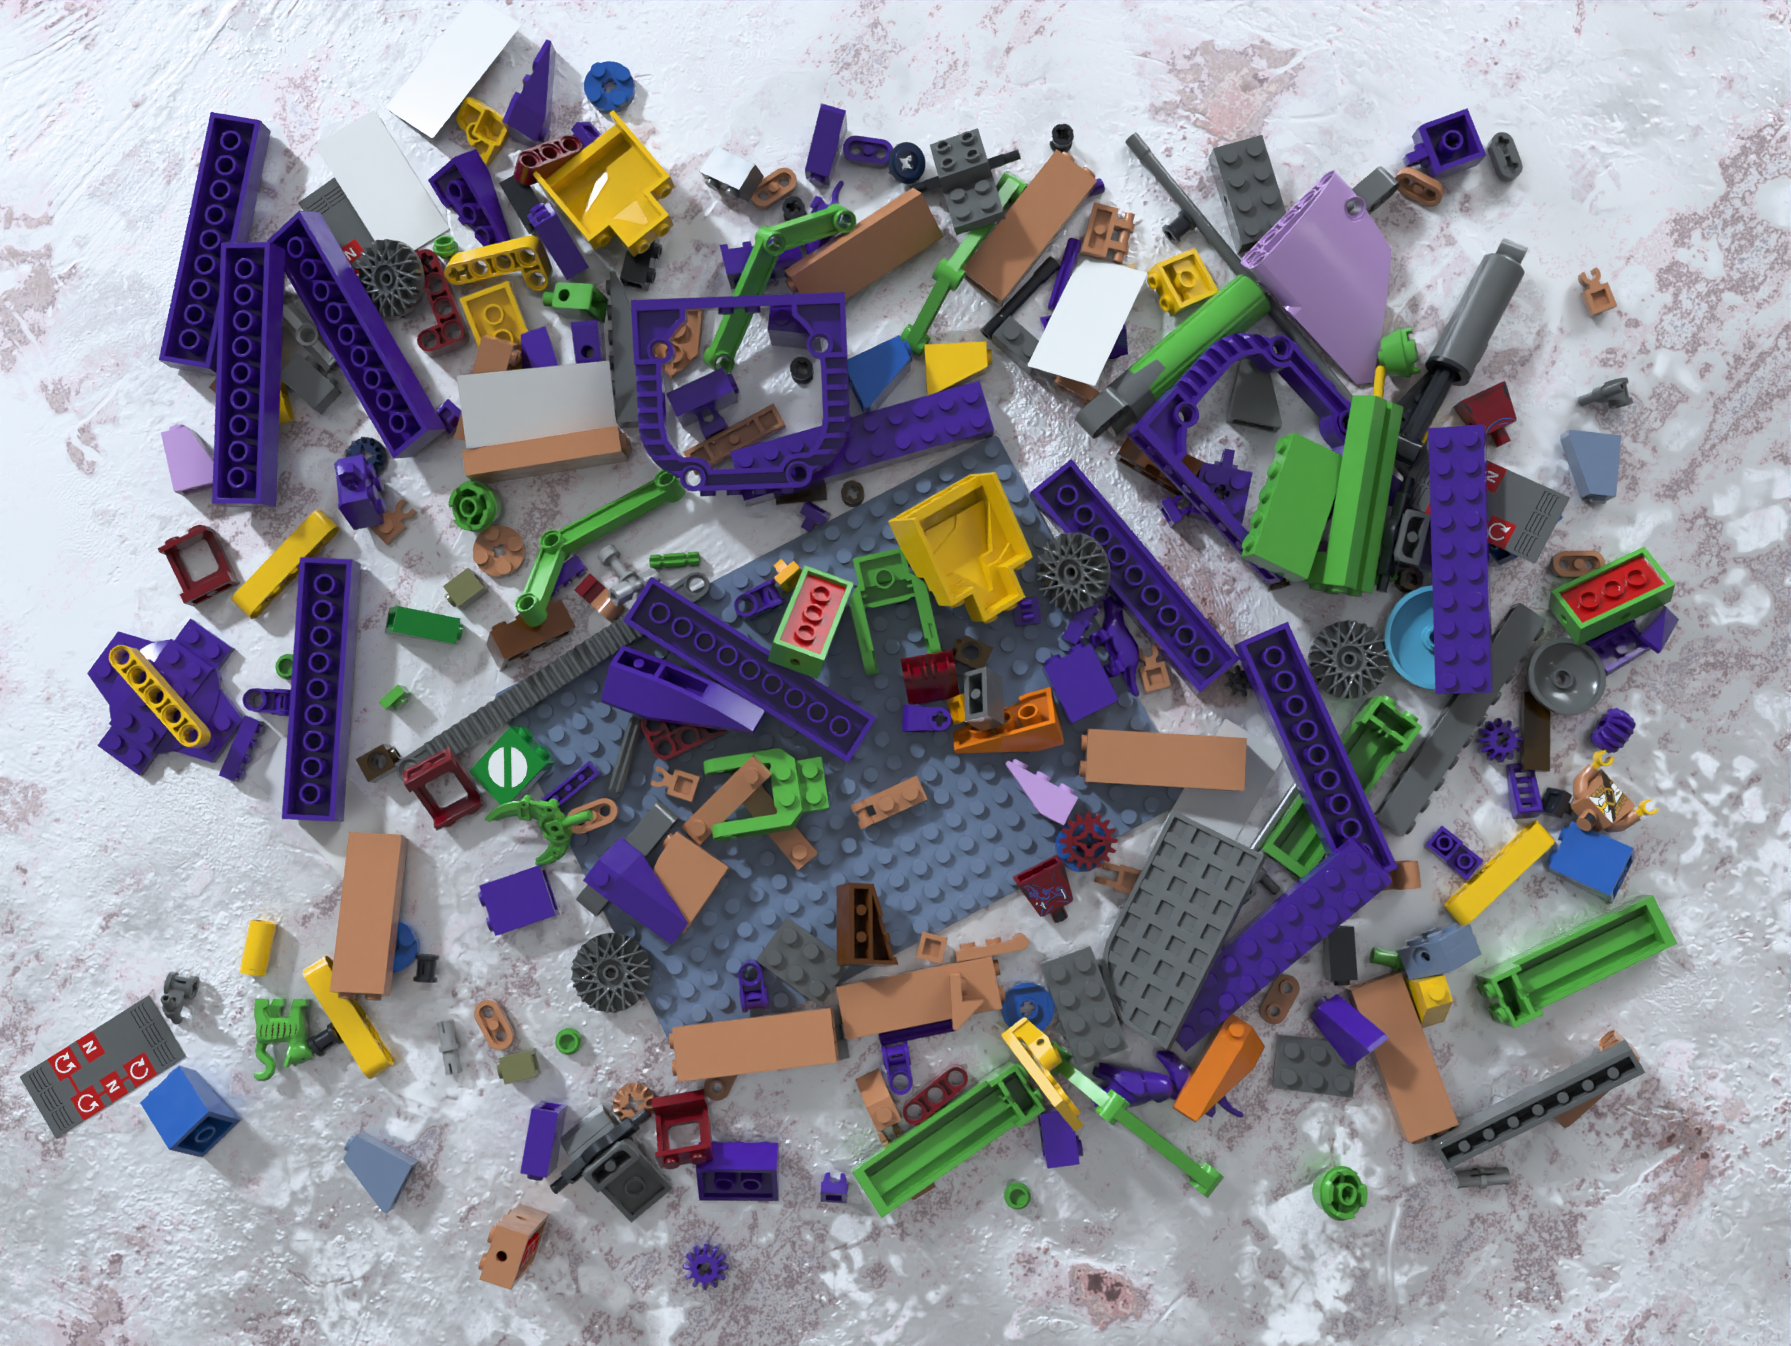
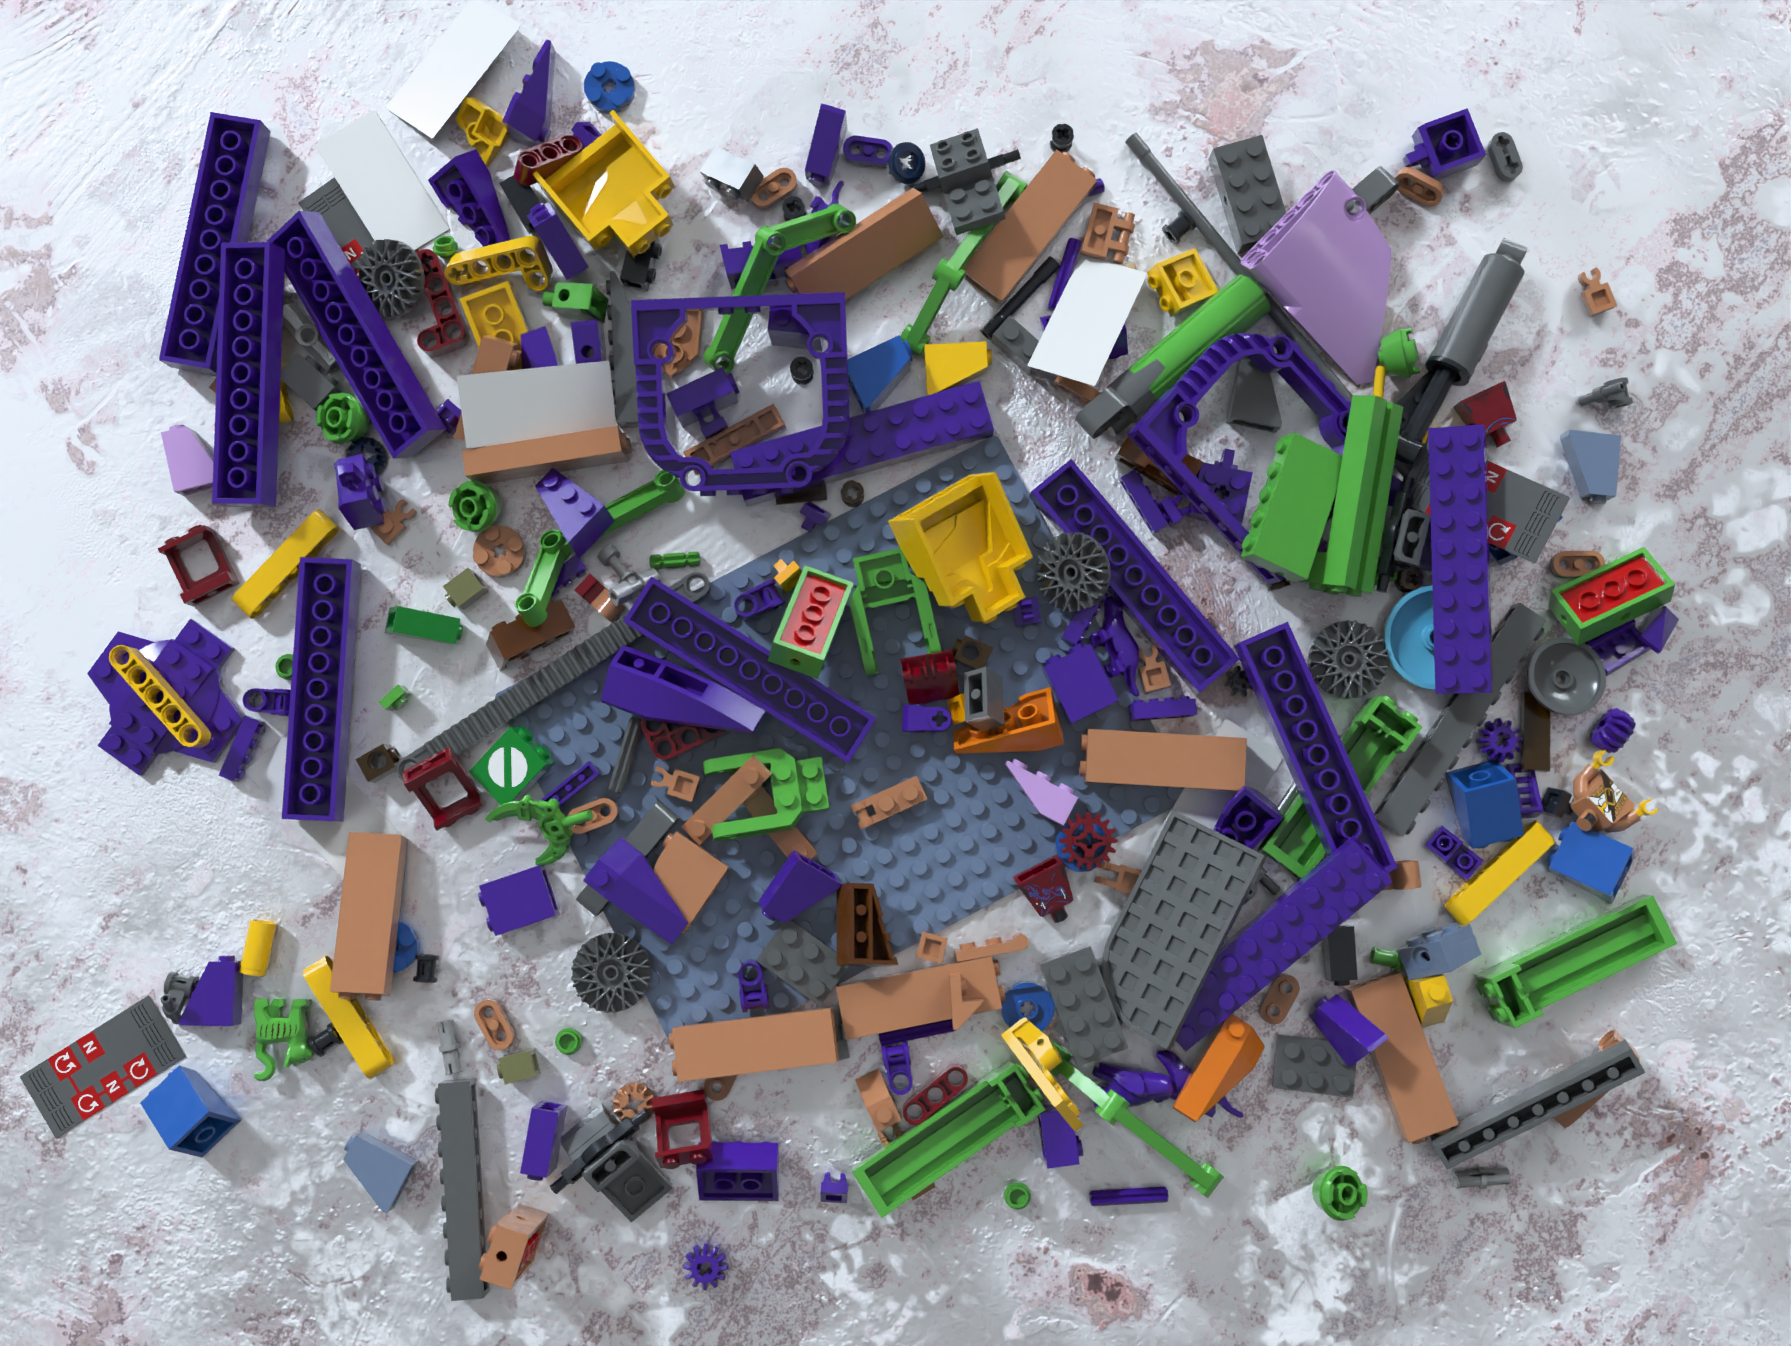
none -> dark purple slope [179,955,244,1026]
none -> bright green cone [316,393,370,444]
none -> dark grey brick [435,1078,489,1301]
none -> dark purple wedge [535,467,615,558]
none -> dark purple slope [758,850,842,923]
none -> dark purple axle [1089,1187,1169,1206]
none -> dark purple piece [1119,469,1168,535]
none -> dark purple piece [1128,696,1197,722]
none -> dark purple wedge [1213,786,1283,849]
none -> blue slope [1445,760,1524,849]

